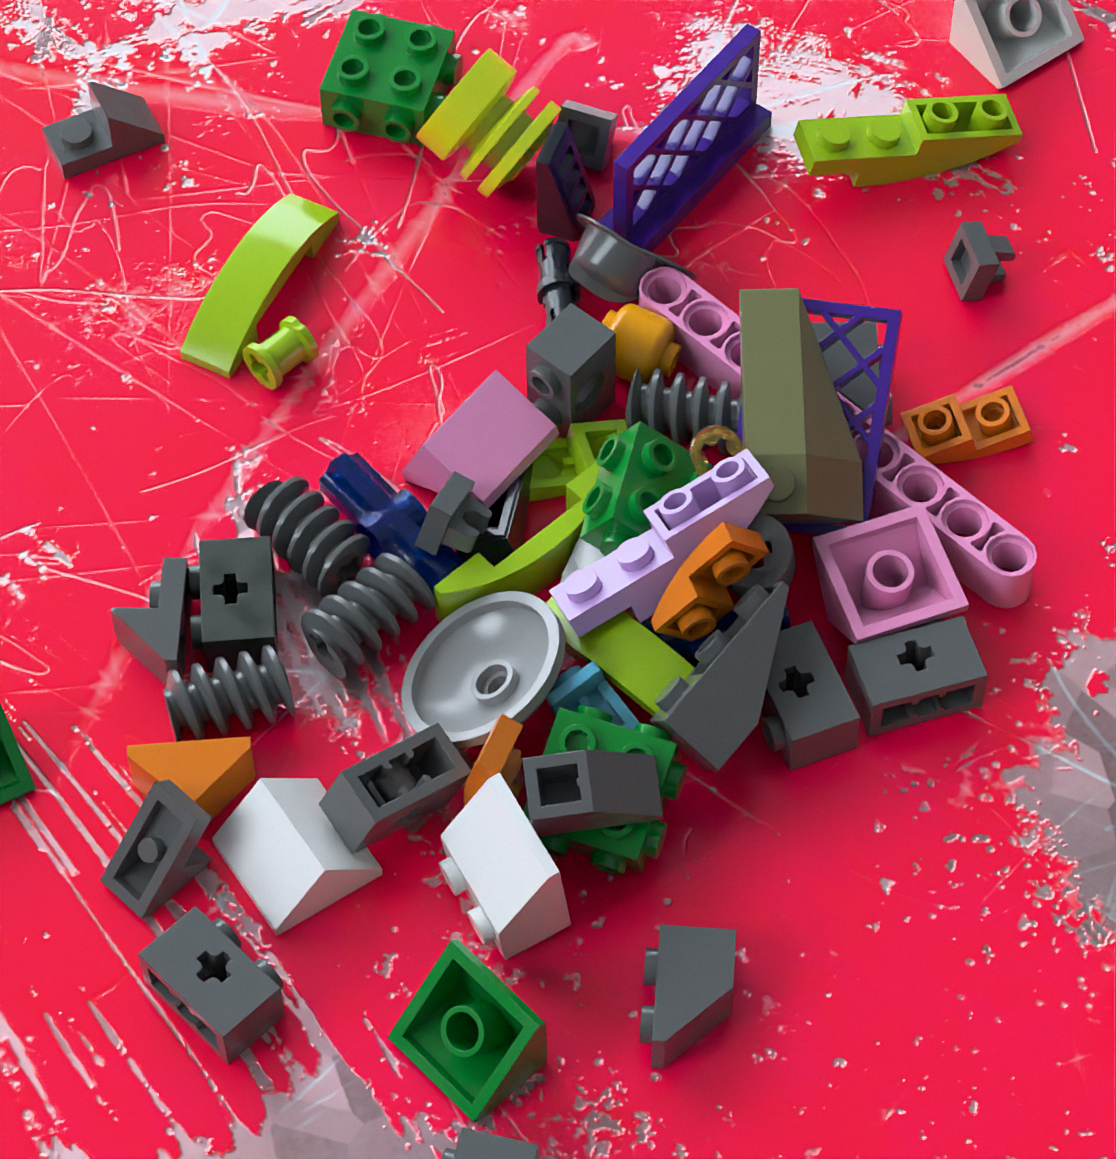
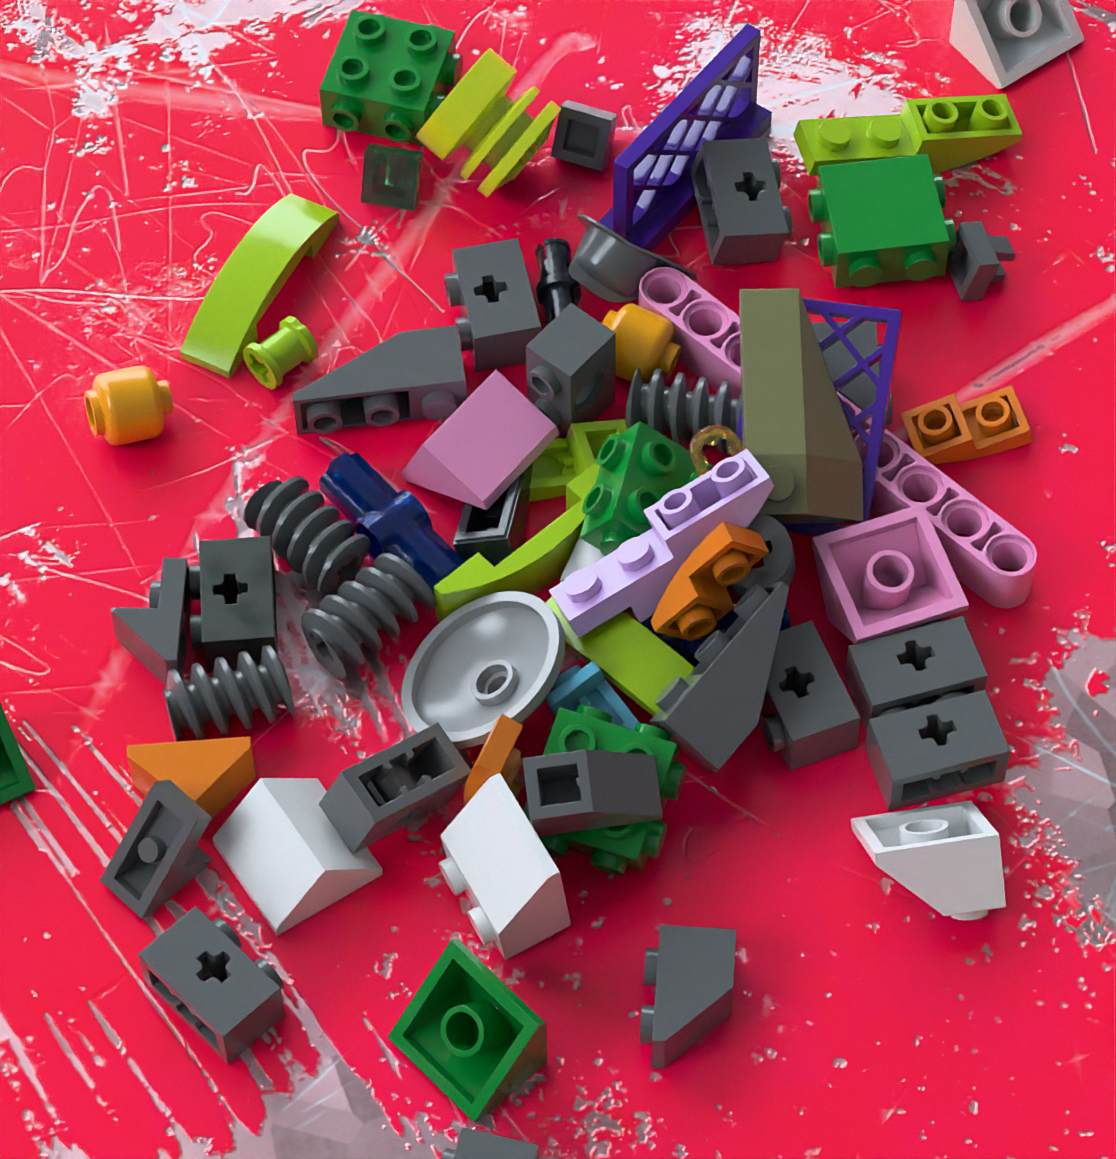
dark grey slope [42,82,165,179] -> none
dark grey tile [415,471,492,556] -> none
slope [536,121,595,242] -> none
none -> light orange head [84,366,173,445]
none -> dark grey slope [292,325,467,434]
none -> tile [361,144,423,211]
none -> dark grey brick [444,238,541,372]
none -> dark grey brick [690,138,792,265]
none -> green brick [808,154,957,288]
none -> white slope [851,800,1006,920]
none -> dark grey brick [865,690,1010,811]

